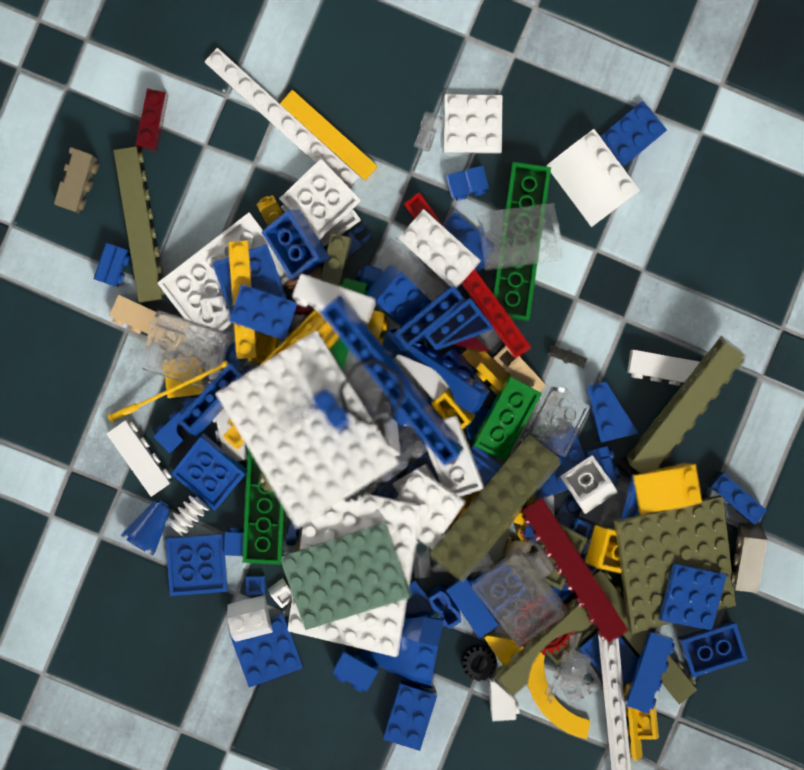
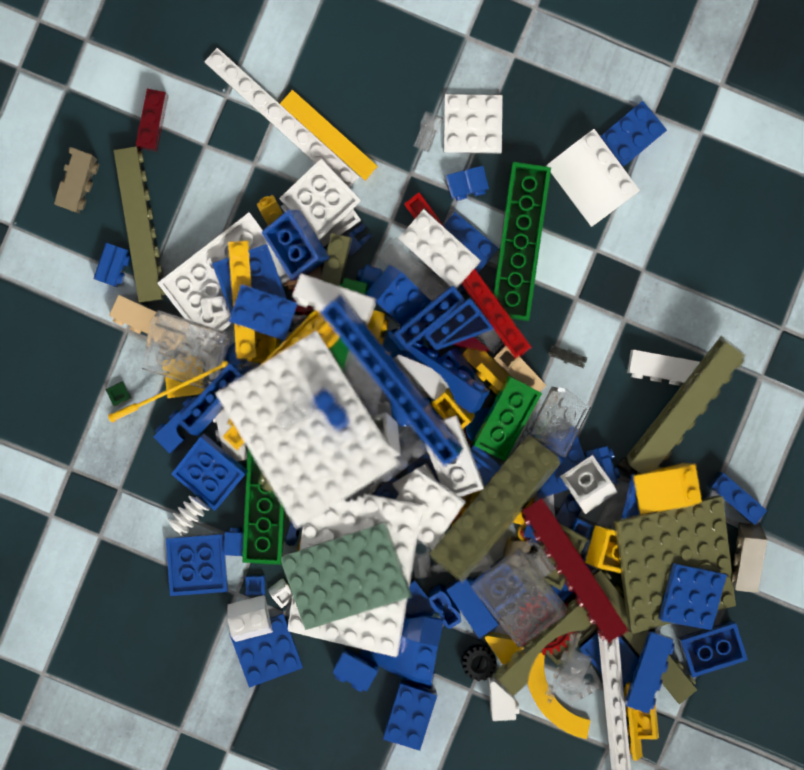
white brick [107,420,172,497] -> none
blue cone [121,500,170,555] -> none
black piece [339,359,405,426] -> none
clear slope [477,203,563,271] -> none
blue wedge [585,382,638,442] -> none
none -> dark green tile [105,381,131,407]

